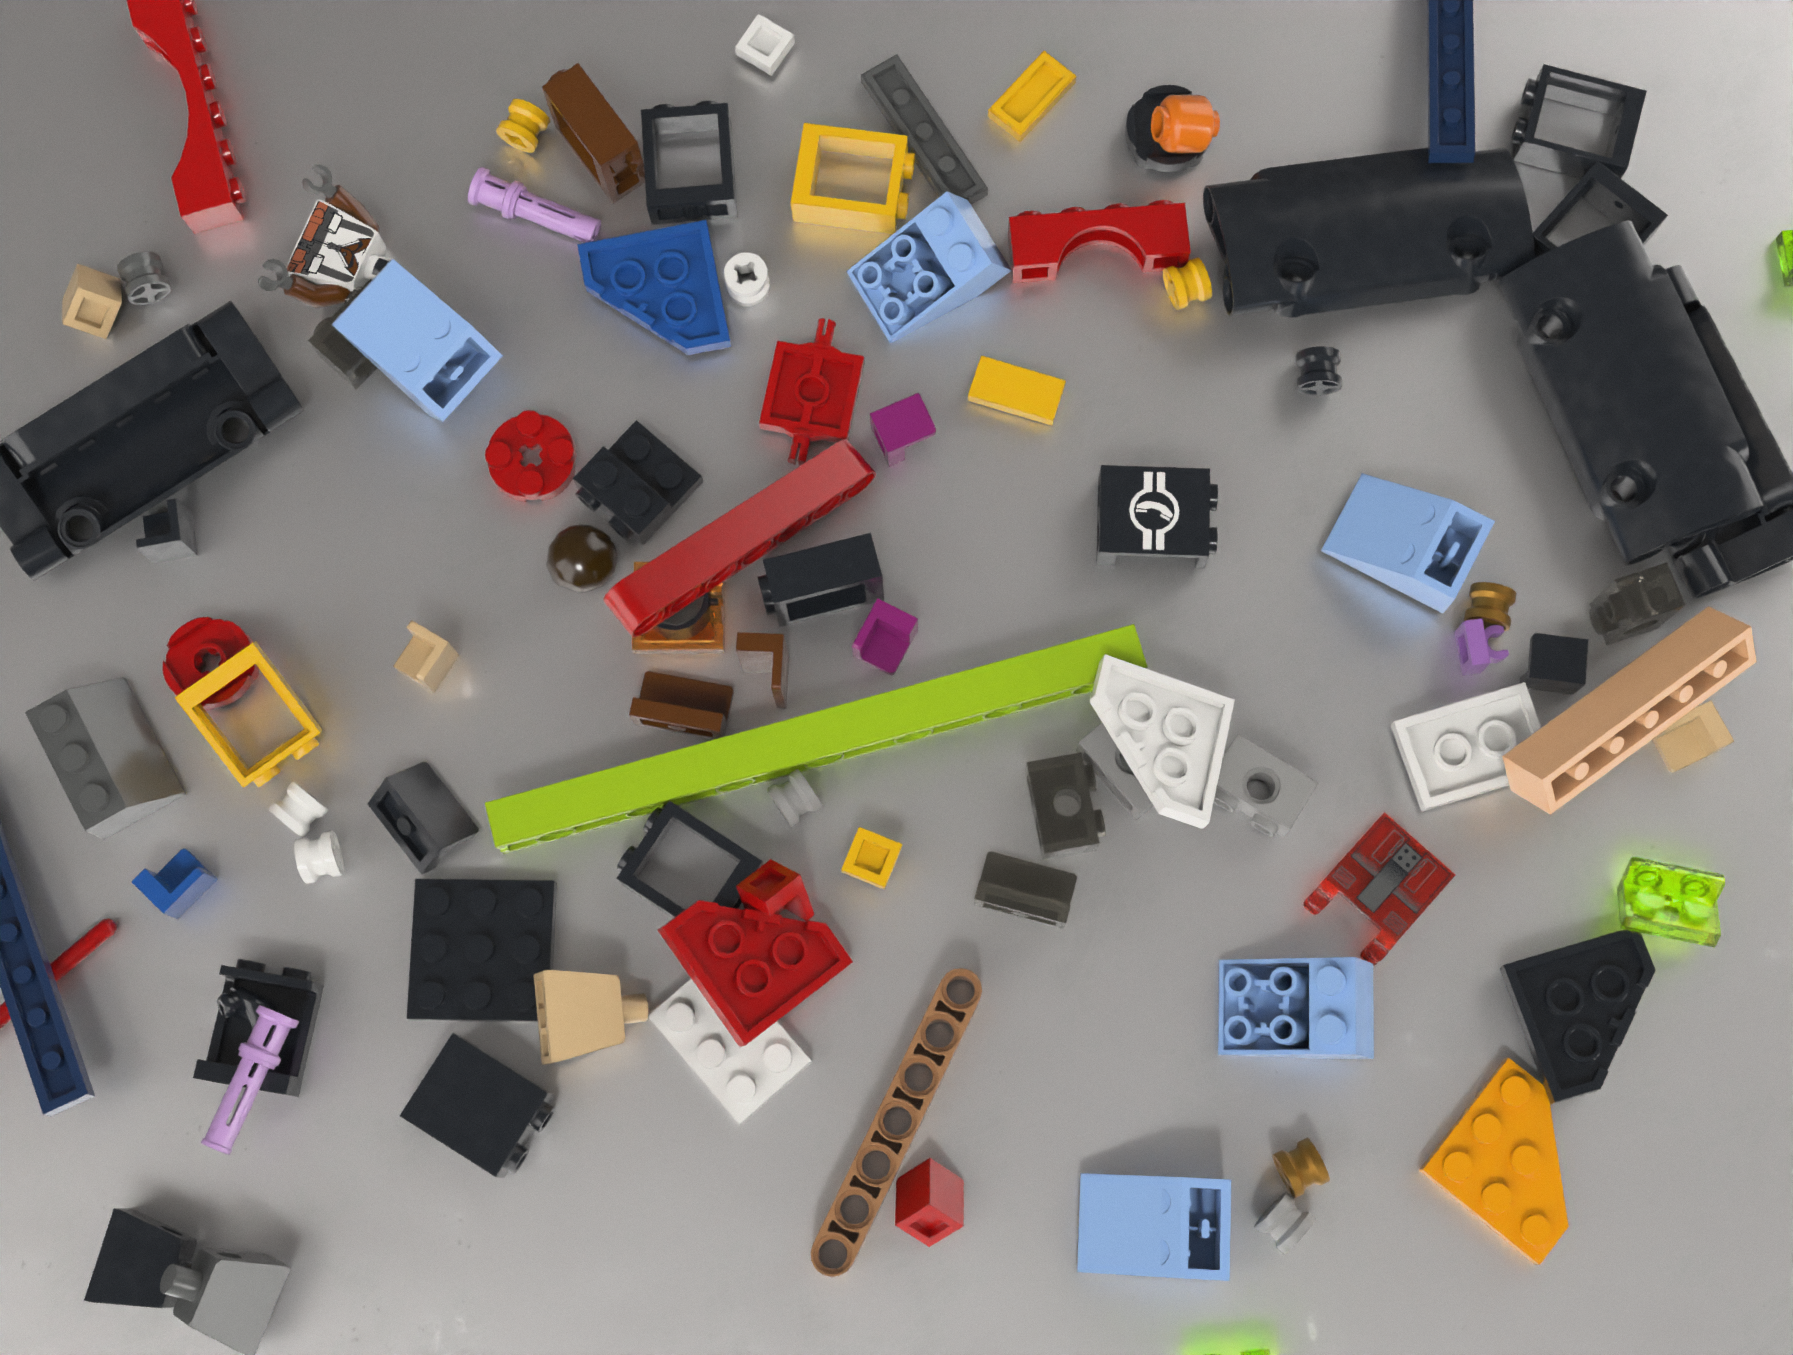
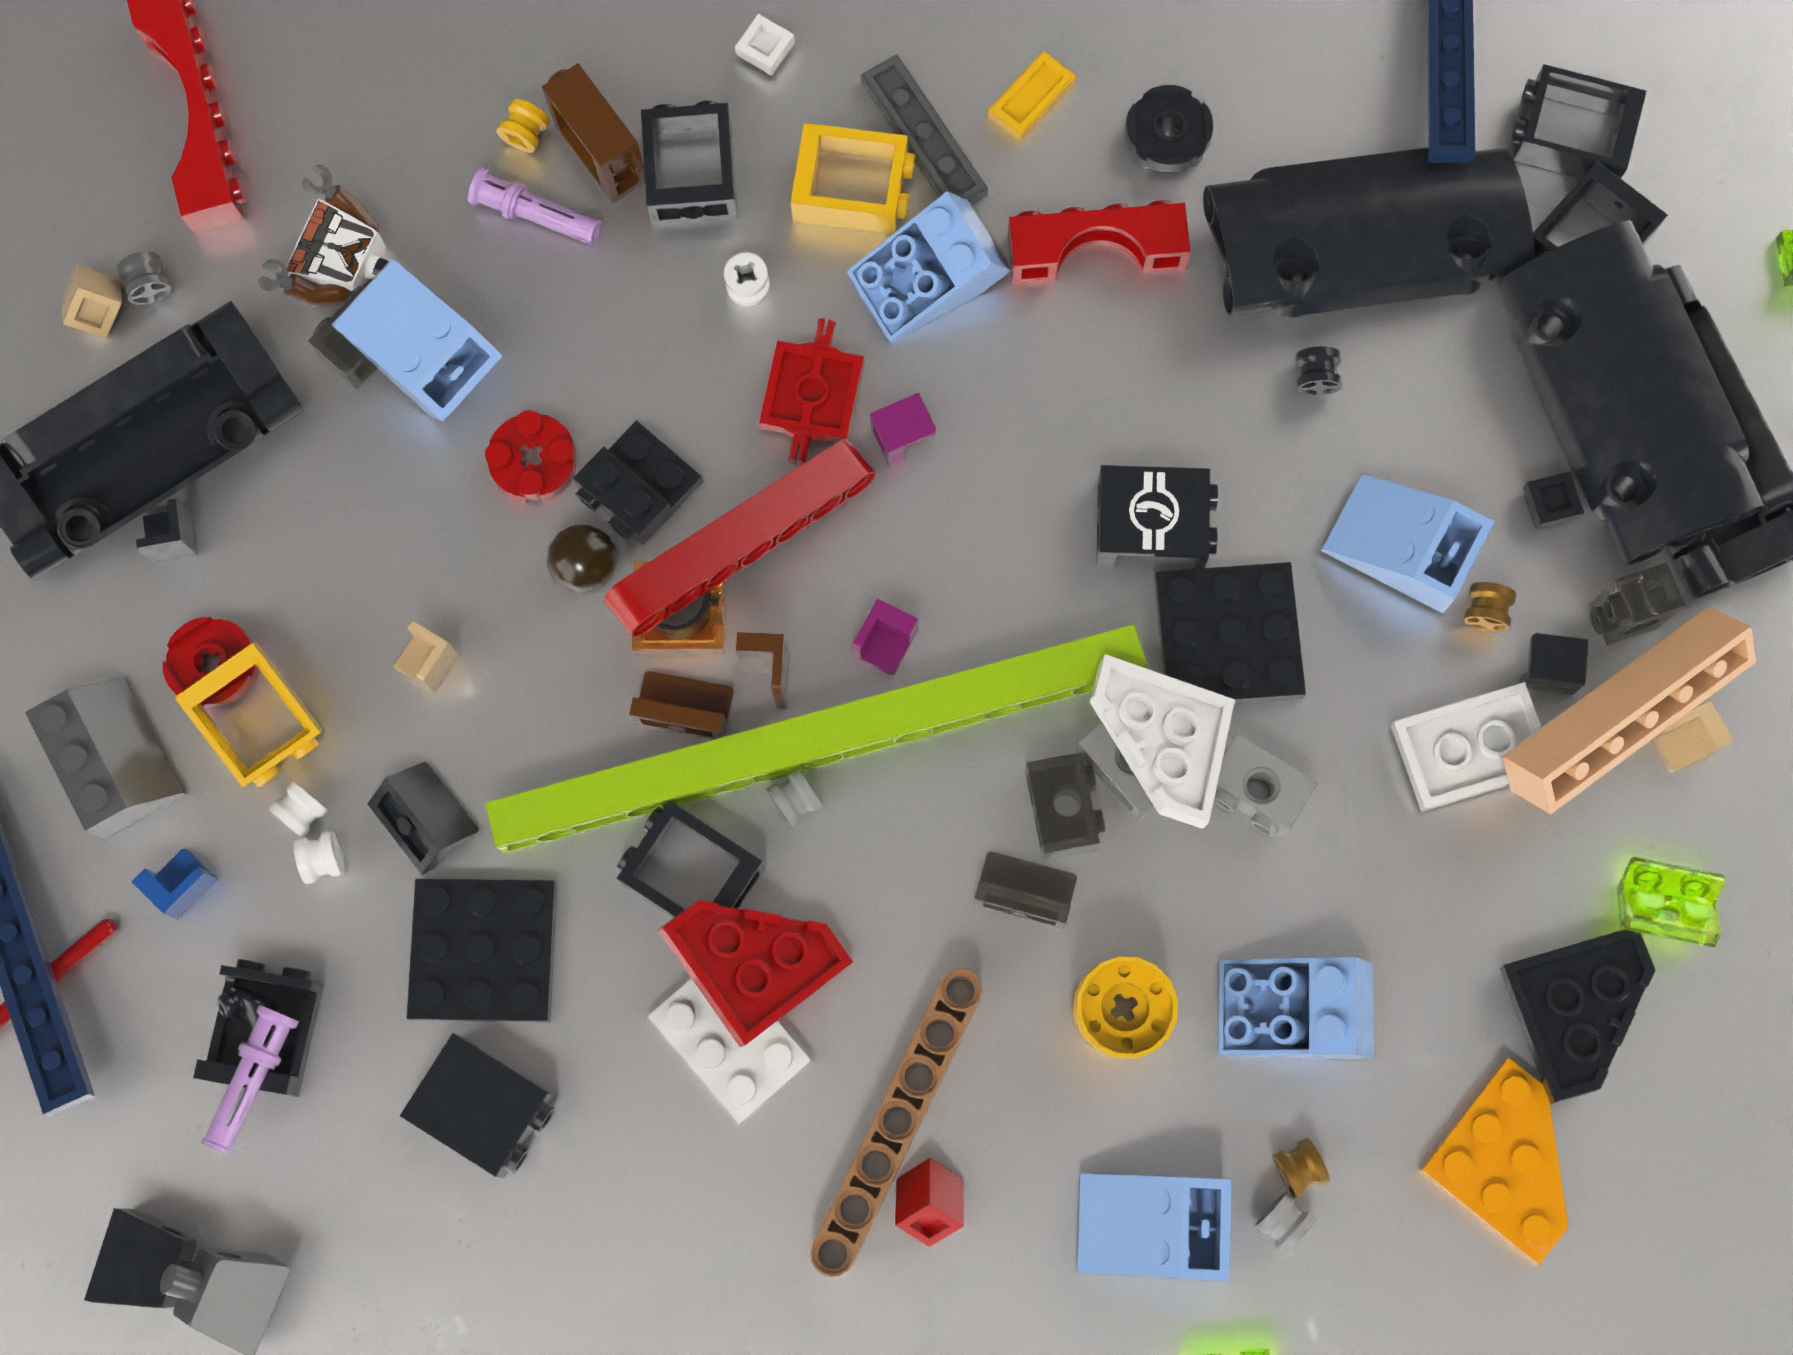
tan torso [534,970,648,1065] -> none
blue plate [577,220,731,355] -> none
red panel [736,859,814,921] -> none
black window [757,533,884,627] -> none
yellow tile [841,827,902,890] -> none
yellow tile [968,356,1066,426] -> none
orange head [1151,95,1220,153] -> none
yellow wheel [1163,257,1212,310] -> none
clear red flag [1303,812,1455,966] -> none
medium lavender tile [1454,618,1509,676] -> none
none -> yellow wheel [1072,956,1178,1058]
none -> black plate [1154,562,1306,703]
none -> black plate [1523,471,1584,529]

